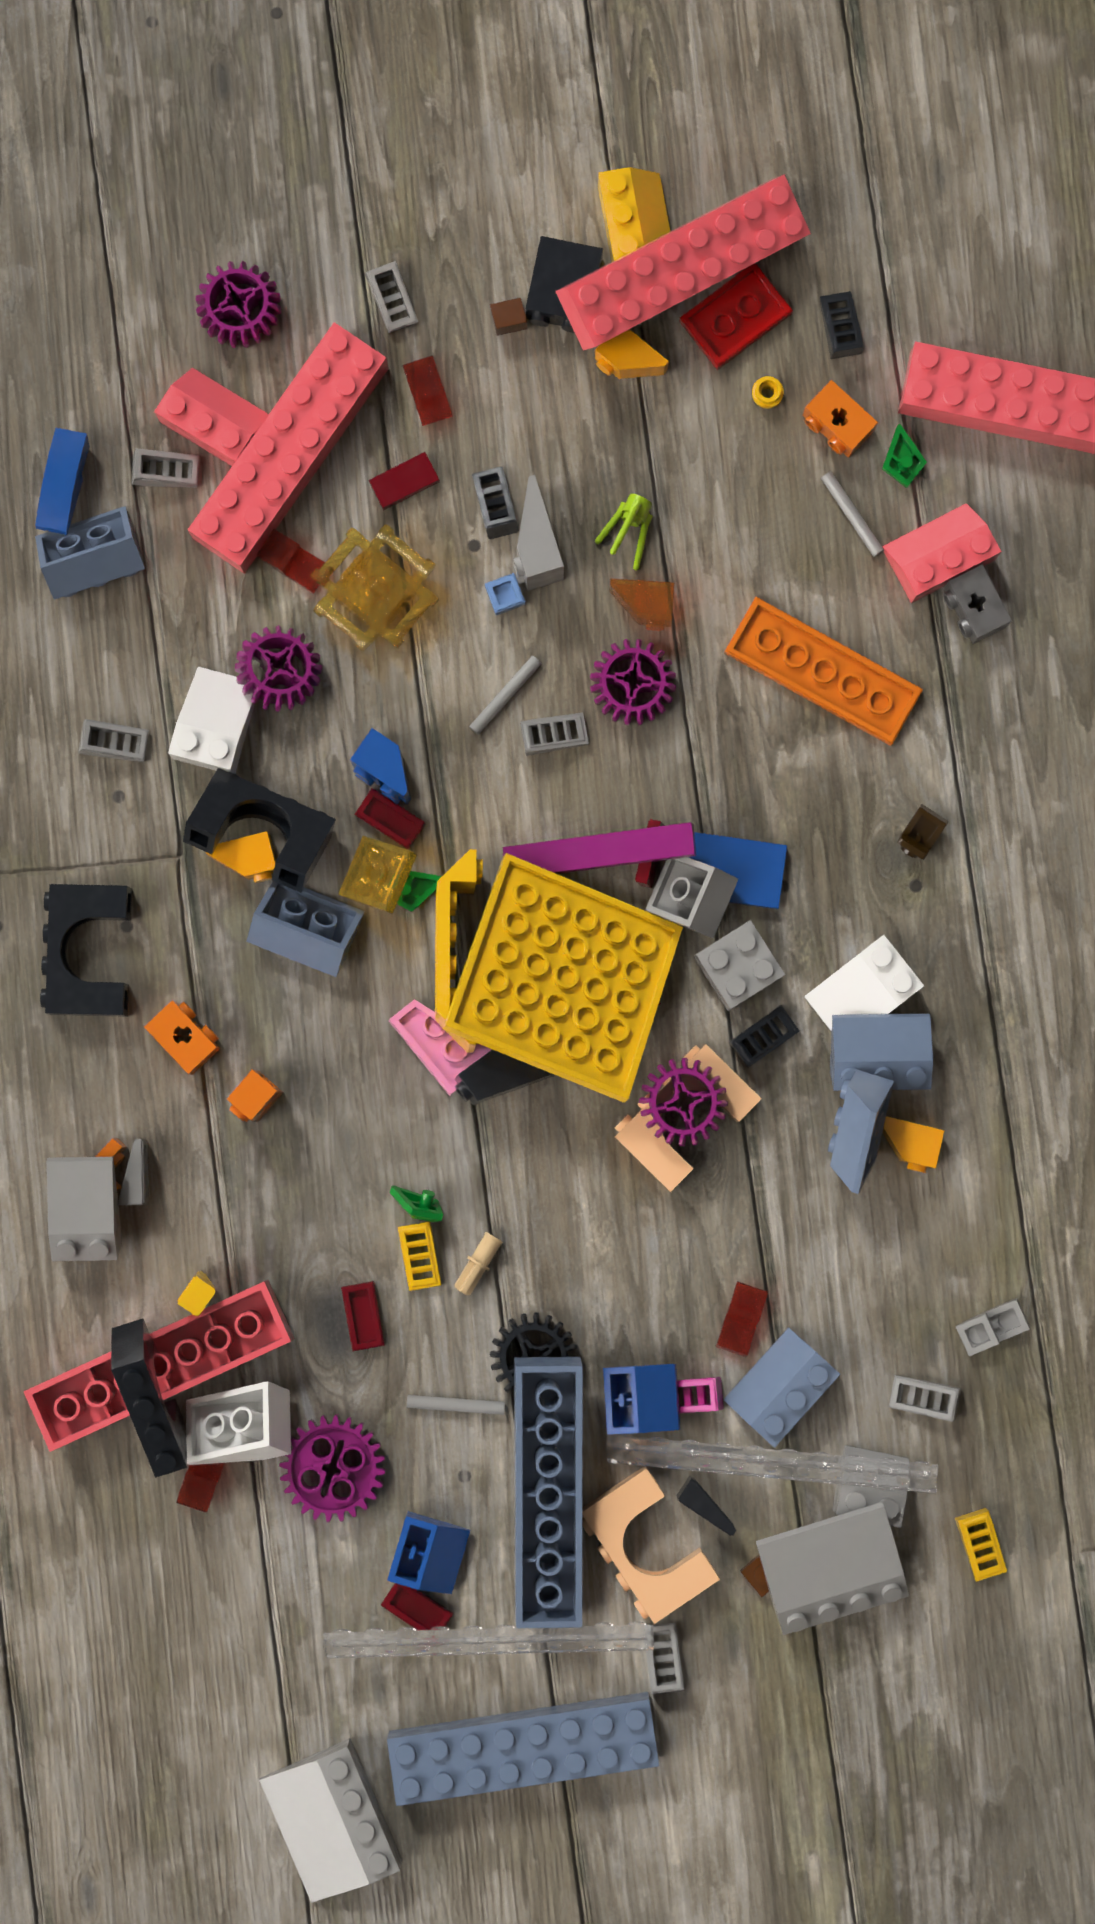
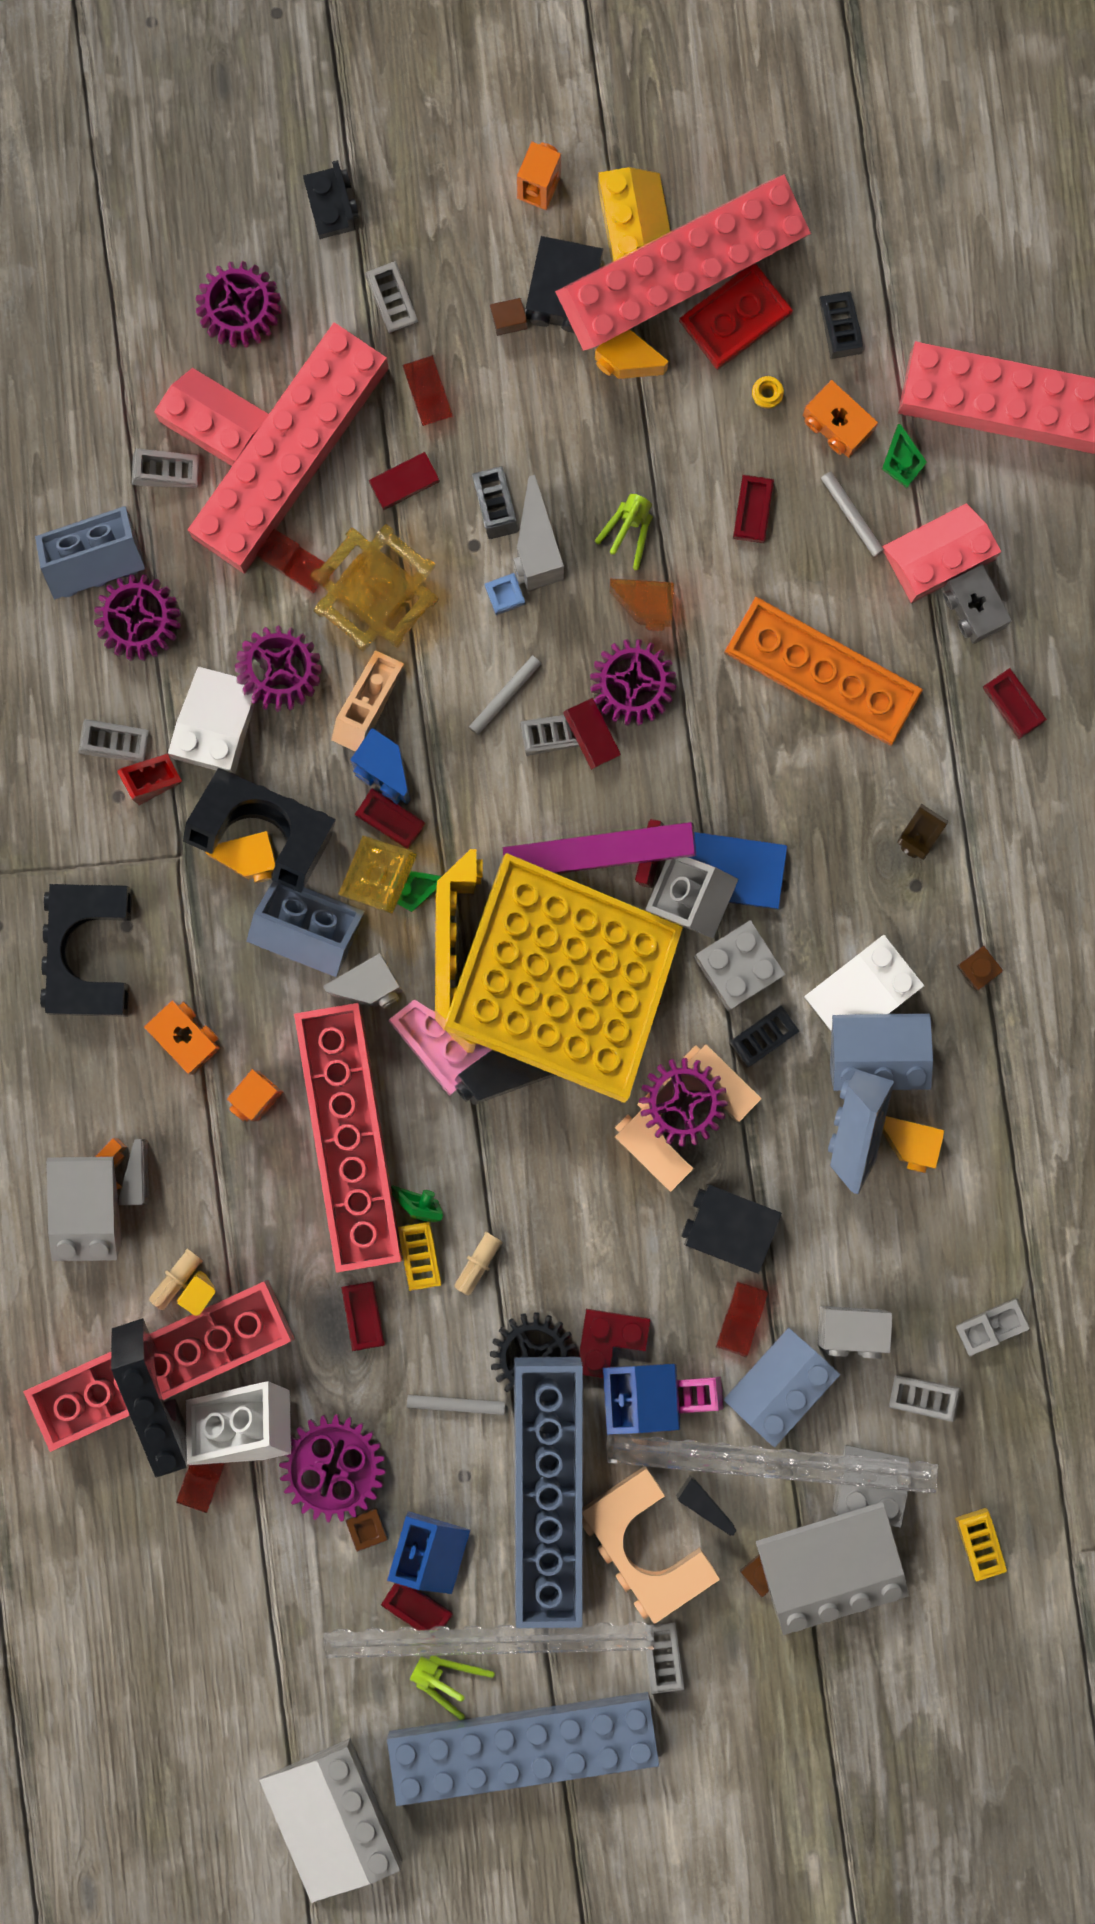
blue slope [35,428,90,535] -> none
none -> magenta gear [94,574,181,661]
none -> red slope [117,754,182,805]
none -> tan axle [149,1248,203,1310]
none -> coral brick [294,1003,403,1273]
none -> black bracket [303,160,359,239]
none -> light grey slope [323,953,403,1009]
none -> light nougat slope [331,650,404,751]
none -> reddish brown plate [346,1508,388,1552]
none -> lime plant [410,1654,495,1720]
none -> orange brick [517,141,561,210]
none -> dark red tile [563,698,621,770]
none -> dark red plate [579,1308,650,1378]
none -> black brick [681,1184,782,1274]
none -> dark red tile [733,475,774,544]
none -> light grey brick [817,1306,892,1359]
none -> reddish brown plate [957,946,1003,991]
none -> dark red tile [982,668,1047,739]

